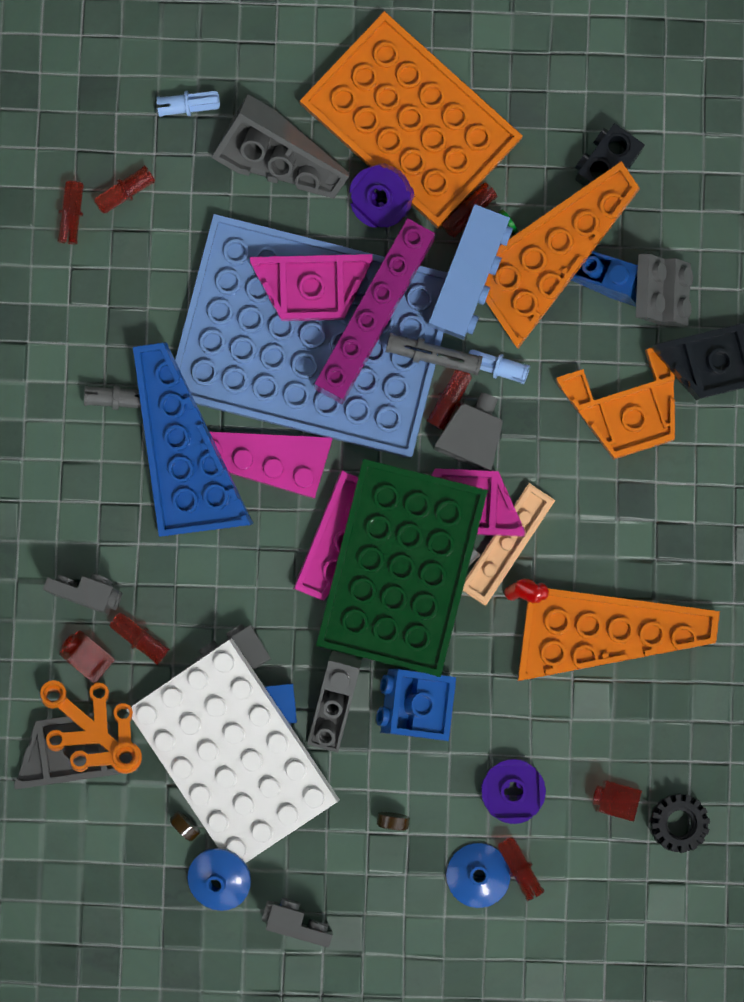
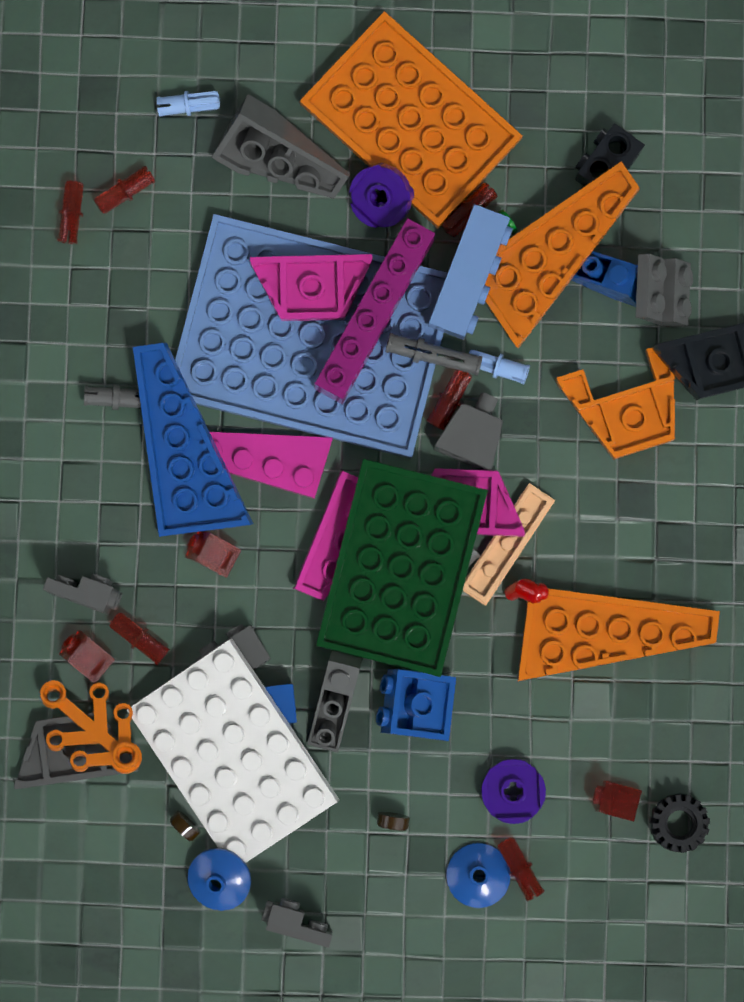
none -> clear red bracket [185,531,241,578]

